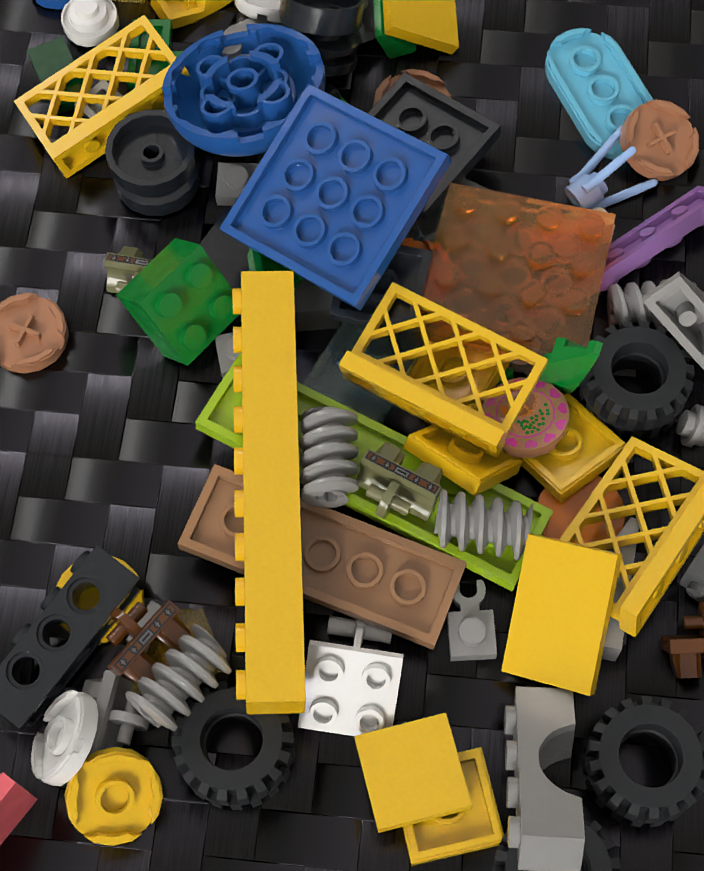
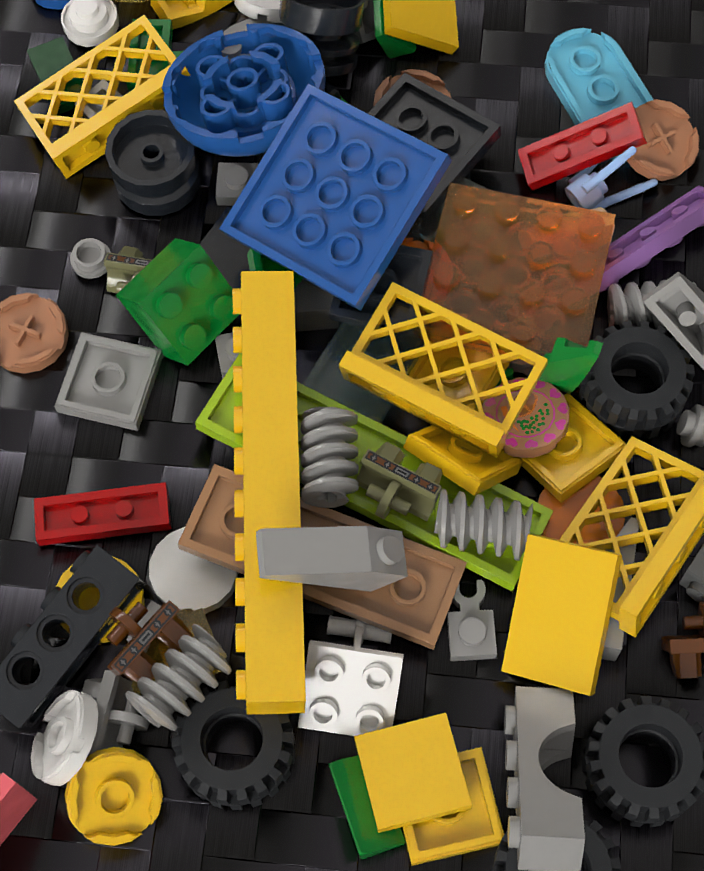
none -> red plate [34,482,172,546]
none -> light grey tile [54,332,163,431]
none -> light grey plate [70,238,111,279]
none -> white tile [149,527,239,615]
none -> light grey slope [256,526,408,592]
none -> green slope [328,755,406,860]
none -> red plate [518,102,647,190]

